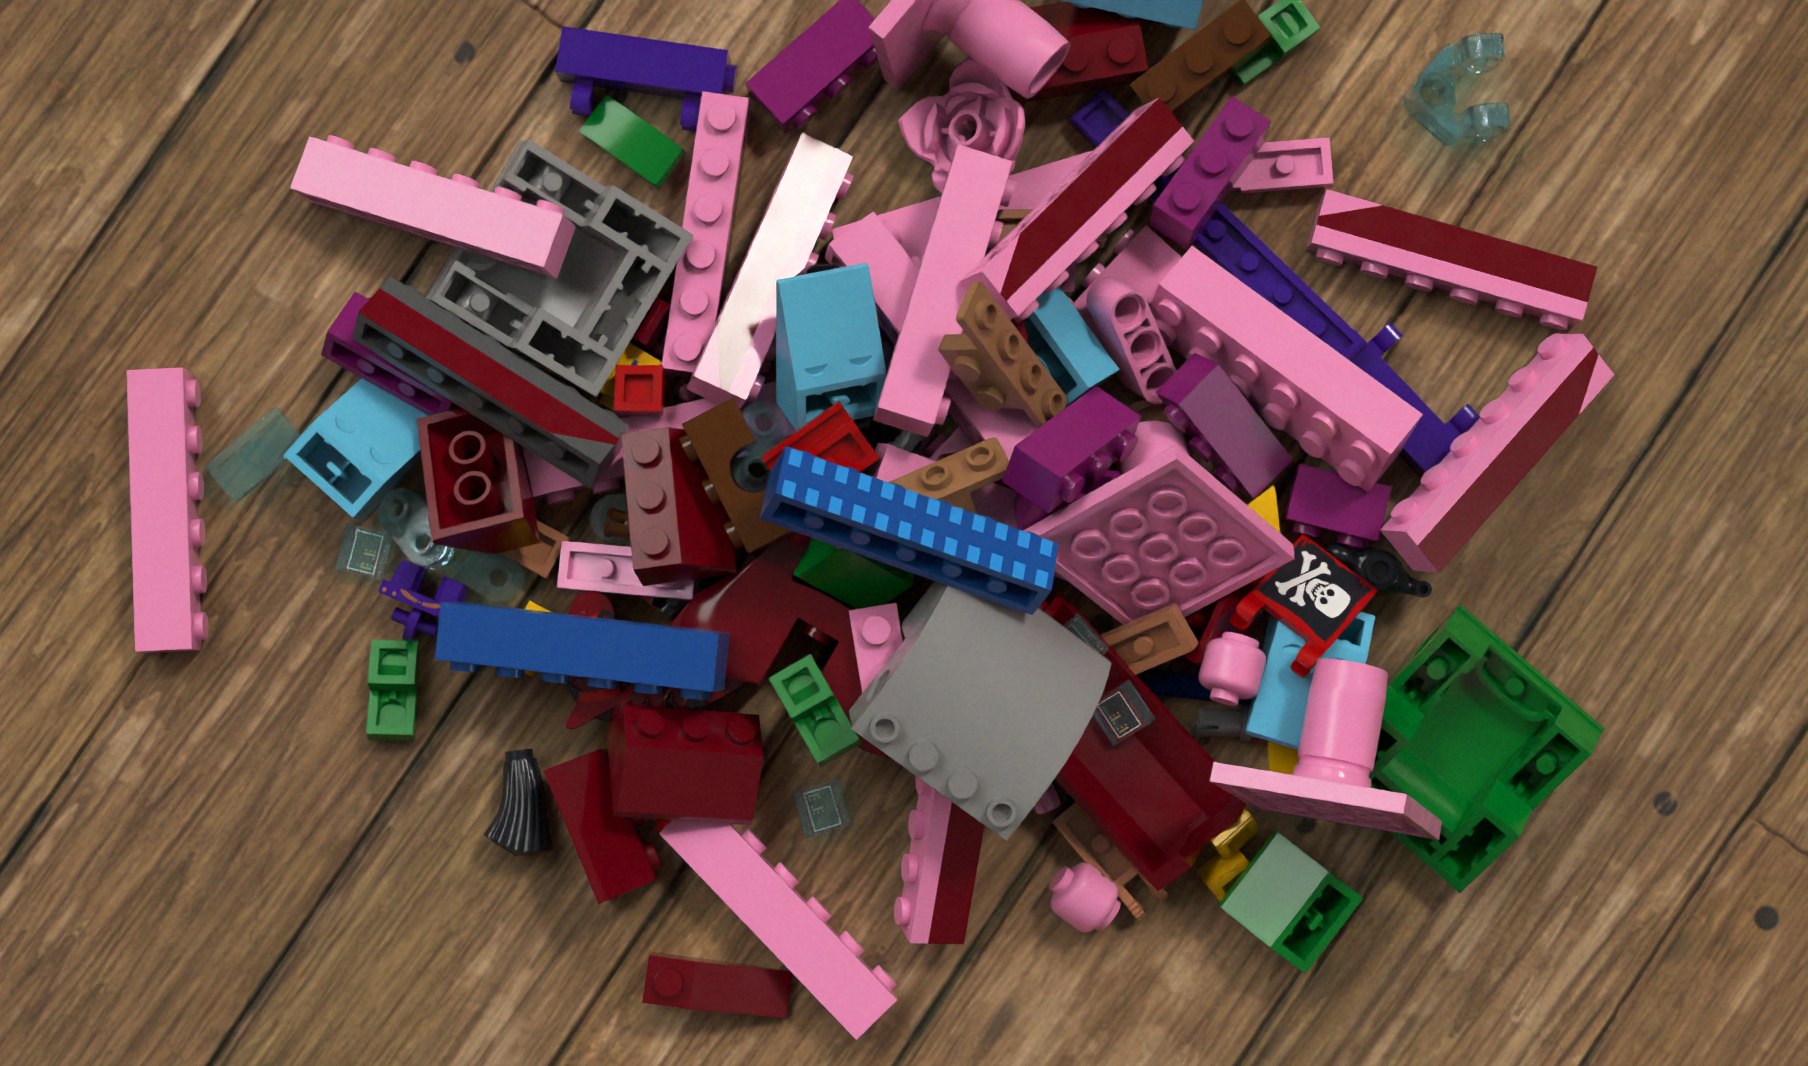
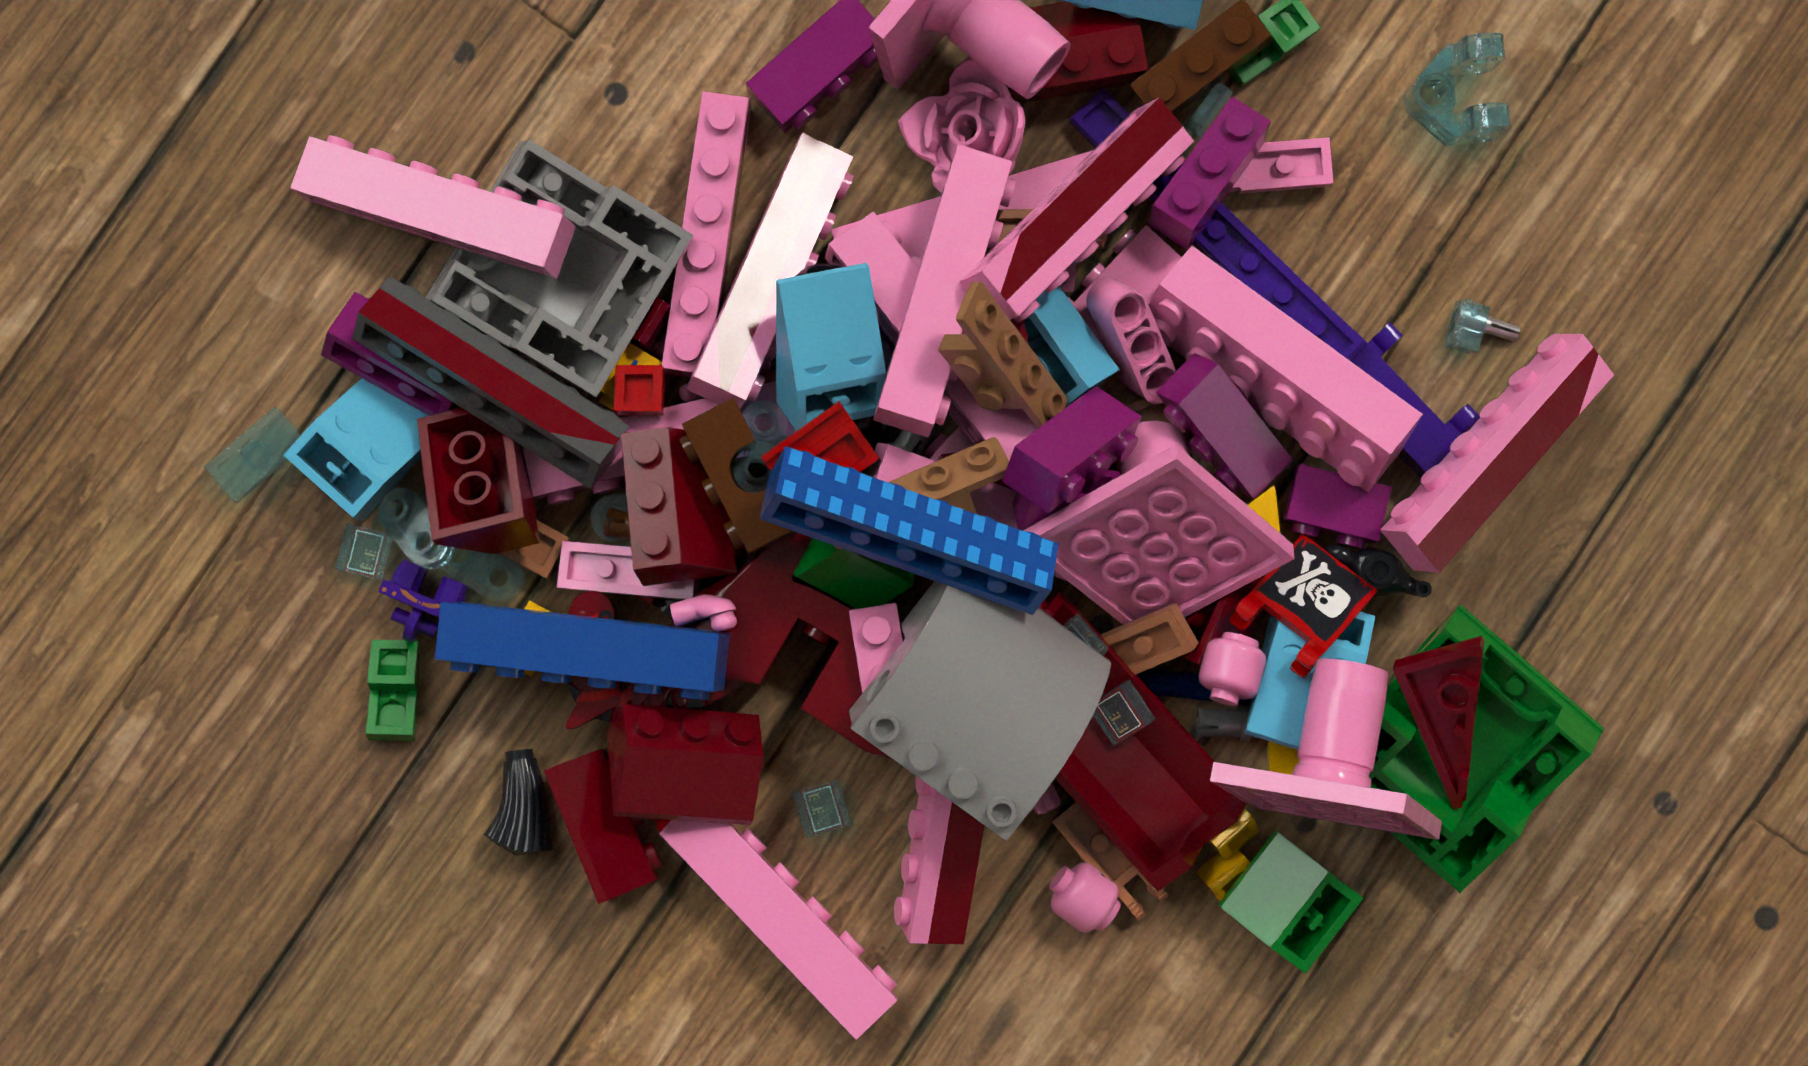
bright pink brick [127,367,209,653] -> none
dark purple brick [555,26,737,132] -> none
green slope [579,95,686,189] -> none
dark red slope [642,952,792,1019] -> none
green slope [769,654,862,767] -> none
brick [1306,189,1598,330] -> none
none -> bright pink arm [670,594,737,632]
none -> clear light blue tile [1188,83,1233,138]
none -> dark red wing [1393,636,1484,810]
none -> clear light blue piece [1443,299,1520,354]

